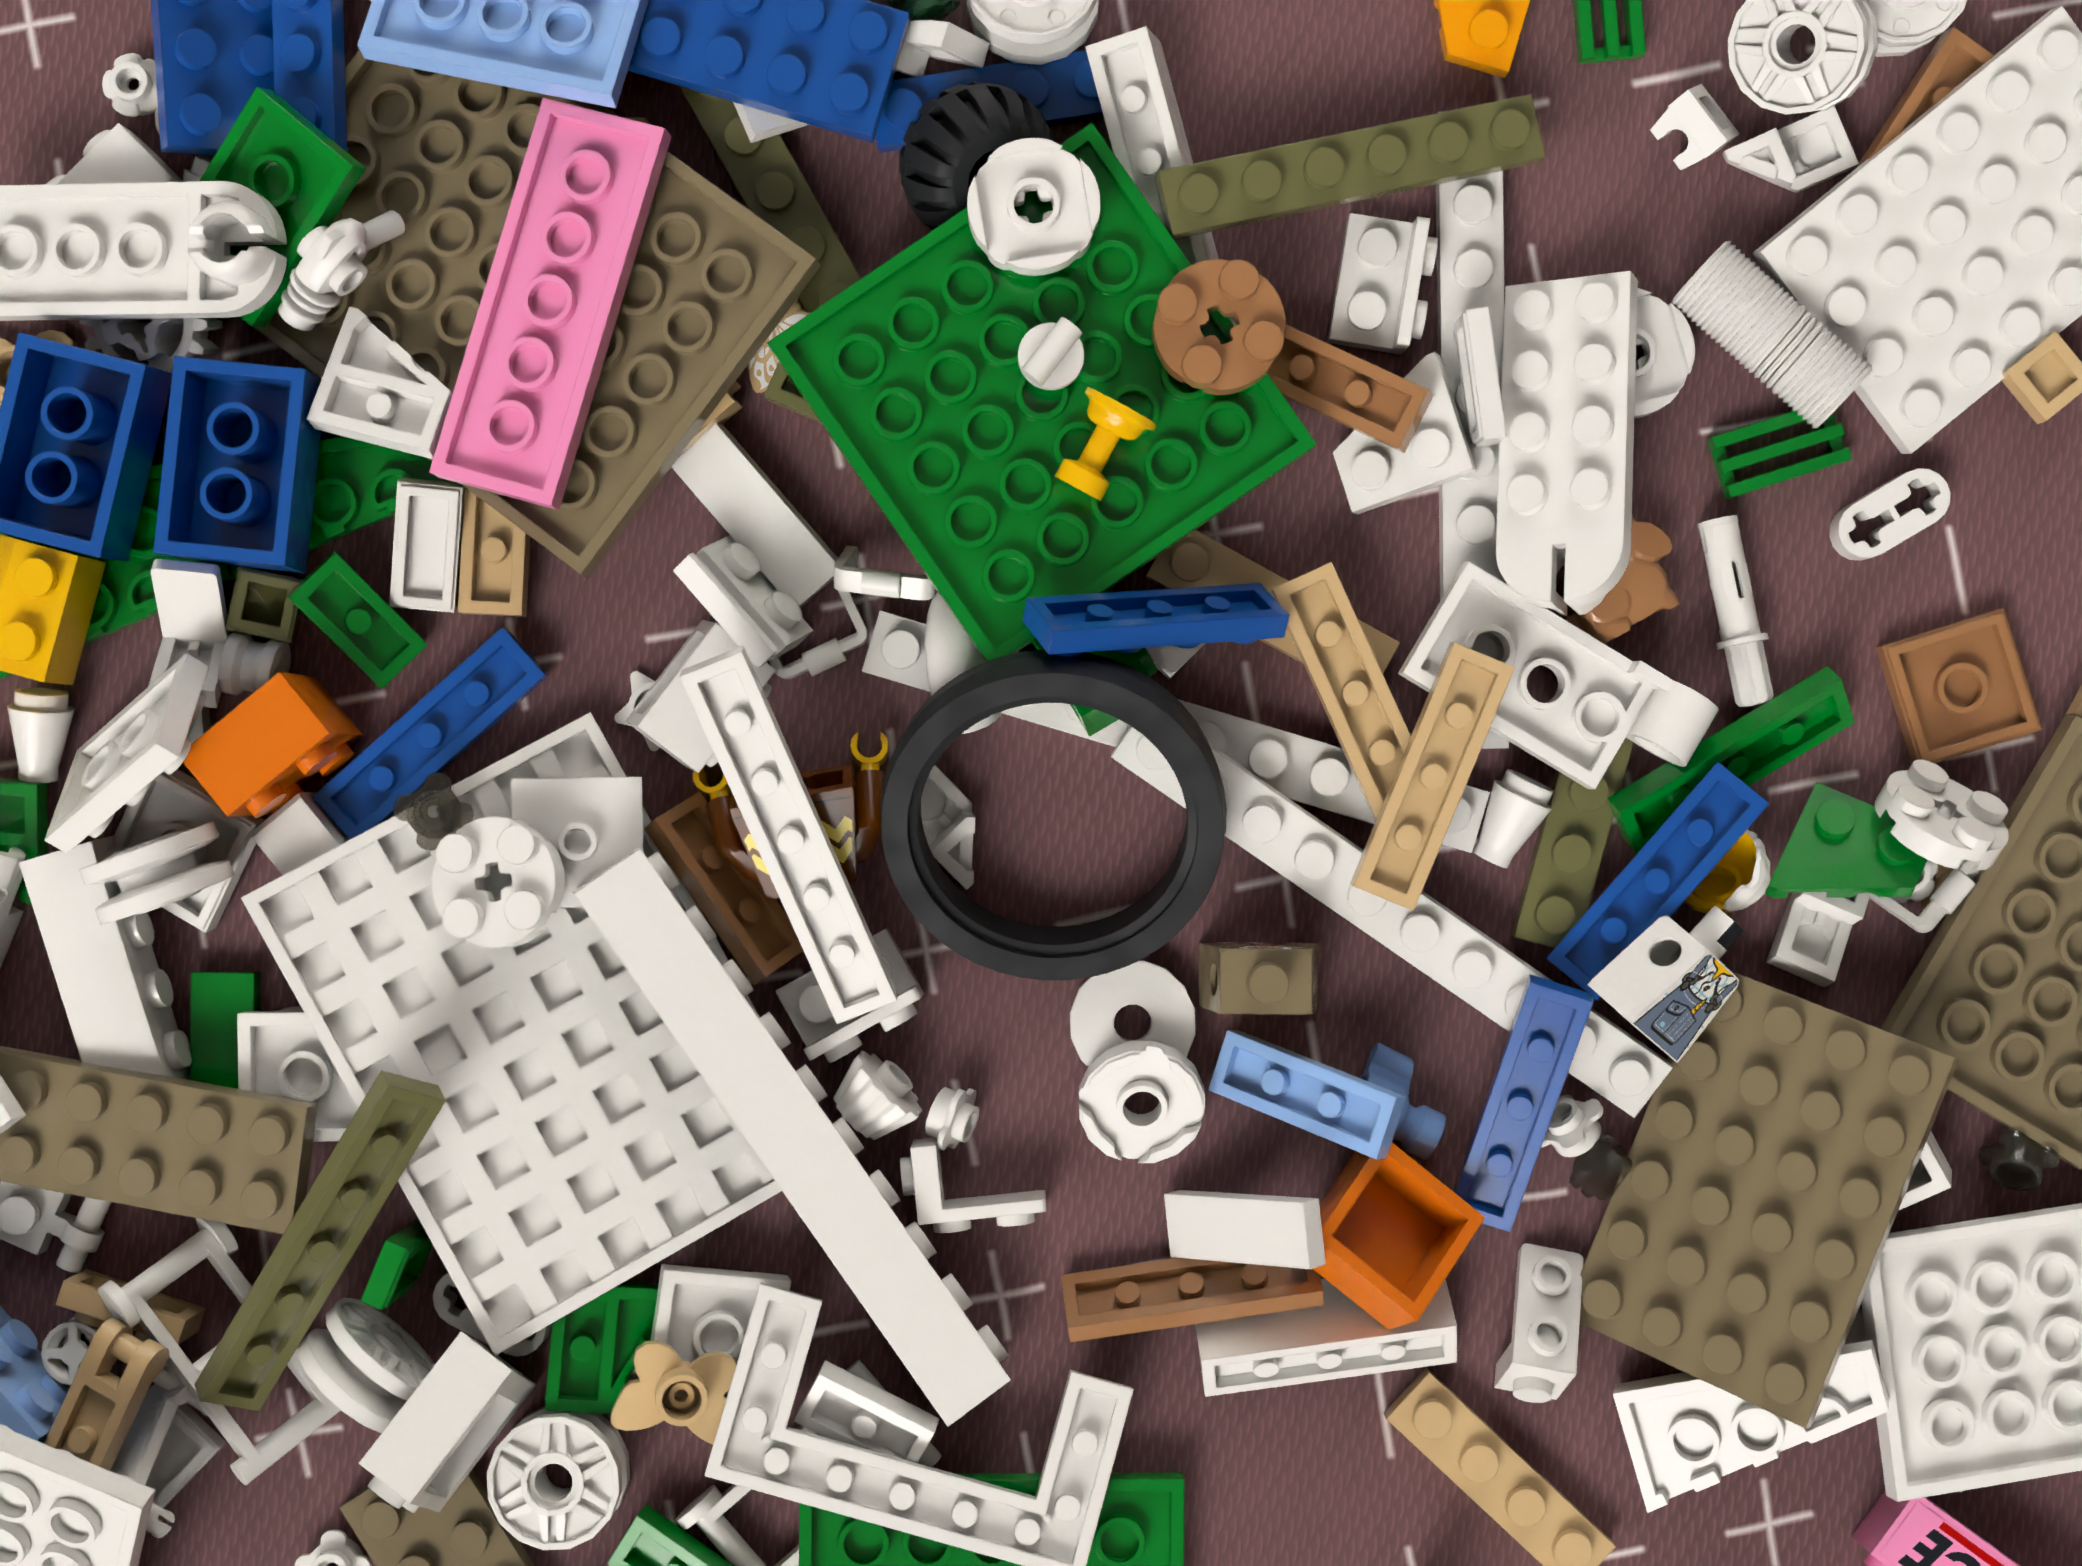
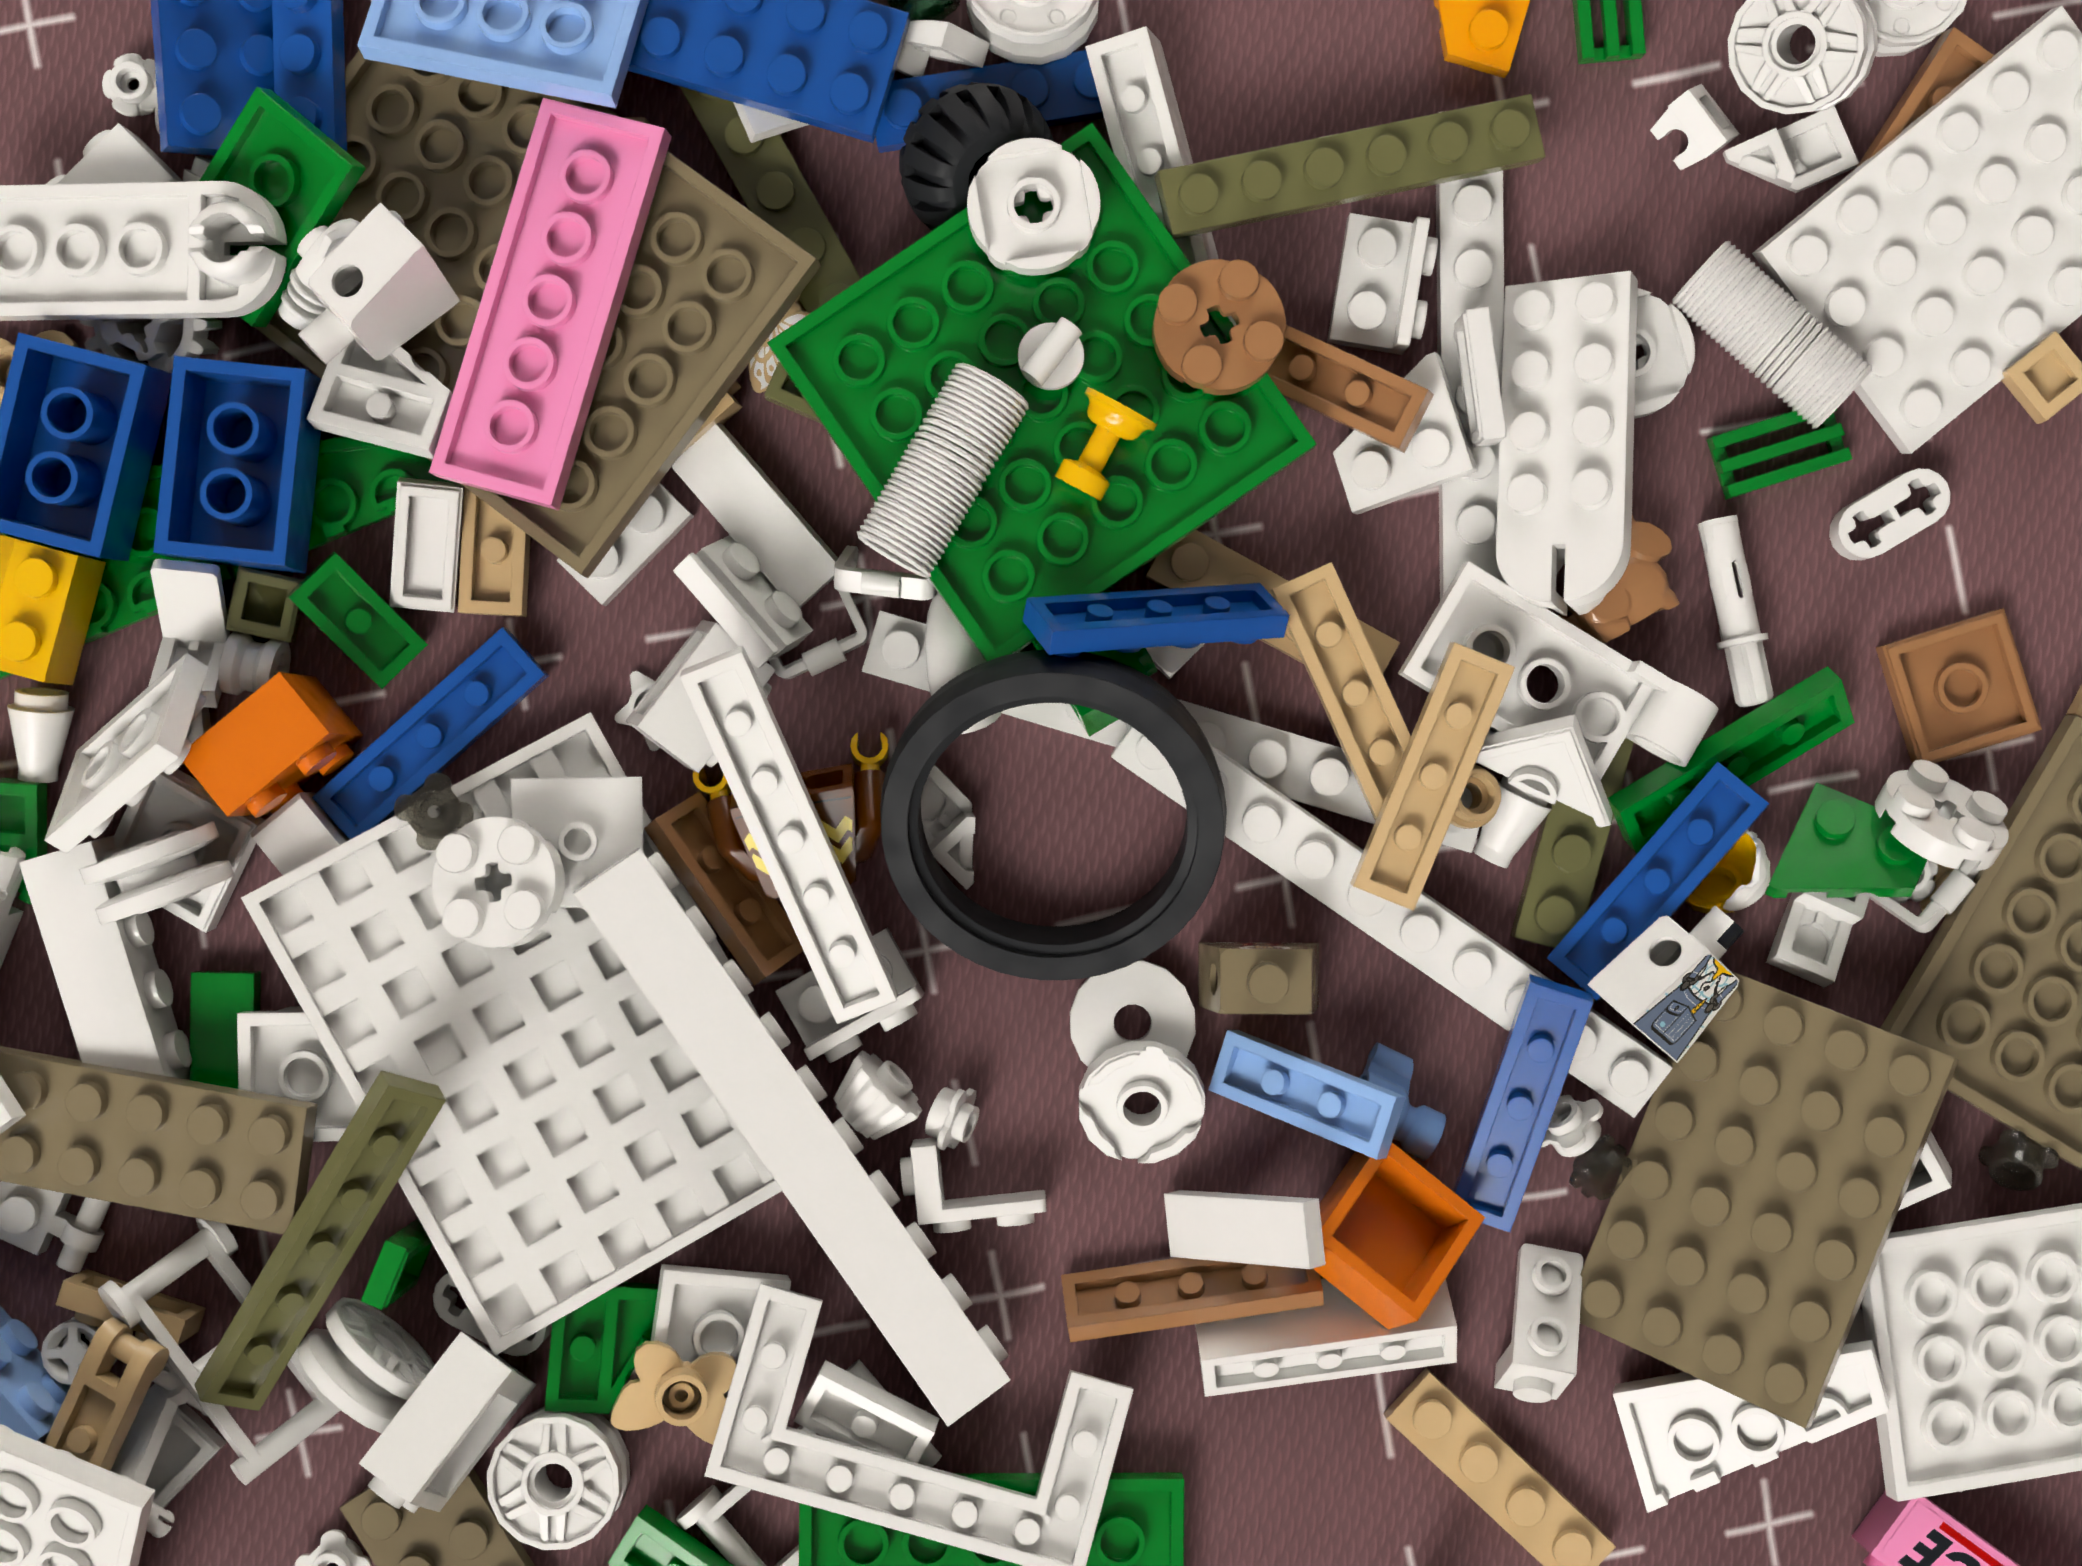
none -> white torso [298,202,460,364]
none -> white plate [557,483,694,606]
none -> white piece [857,363,1029,578]
none -> tan plate [1451,765,1501,829]
none -> white tile [1476,714,1613,827]

